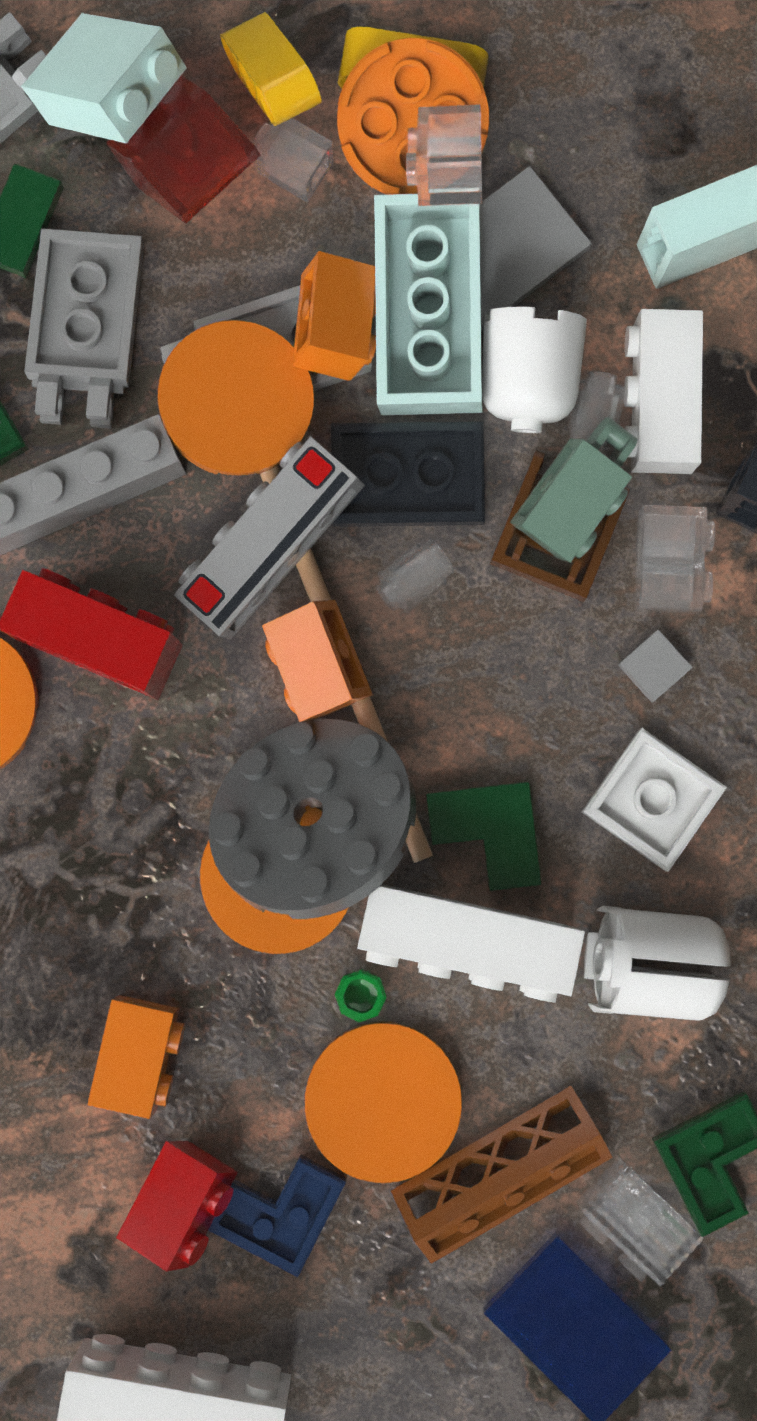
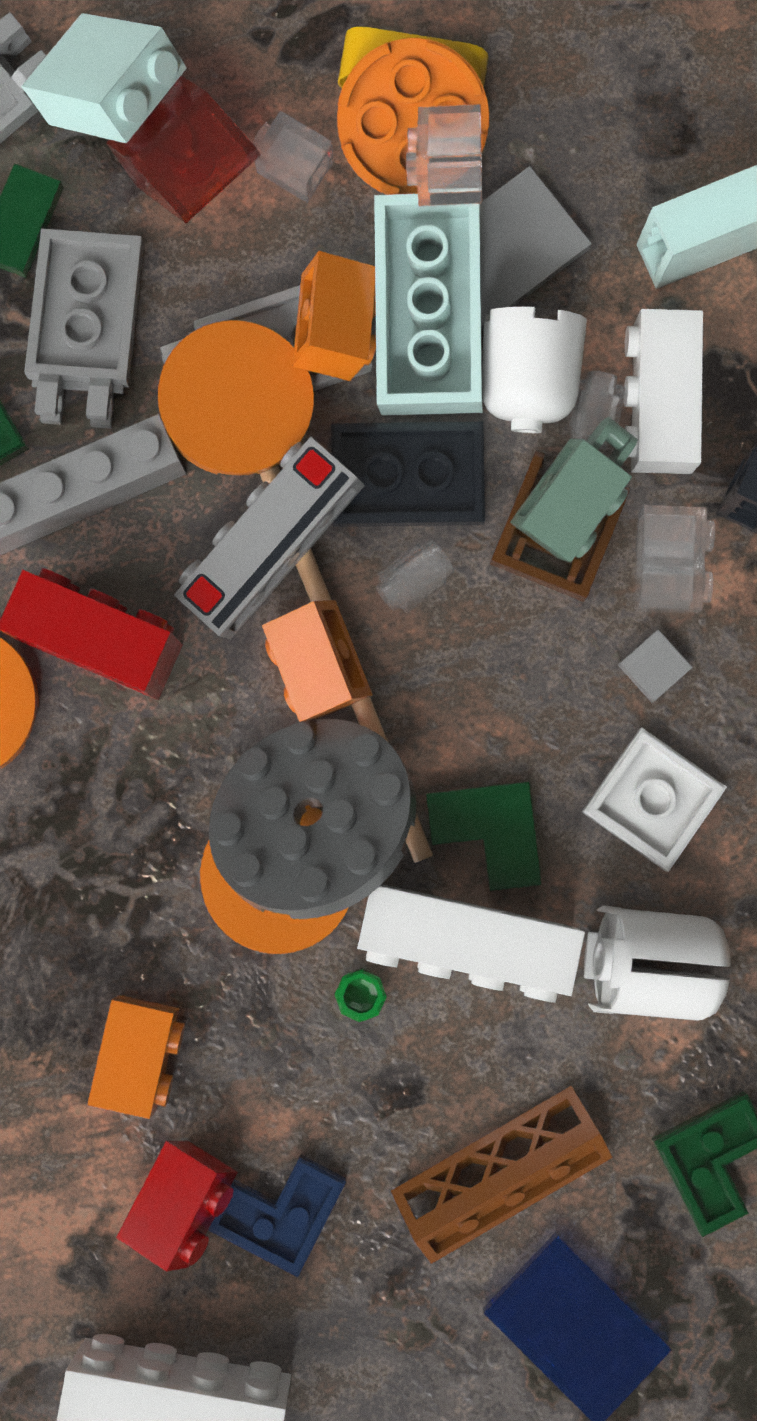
yellow beam [220,12,322,126] -> none
orange tile [305,1022,462,1183] -> none
clear brick [576,1156,703,1286] -> none

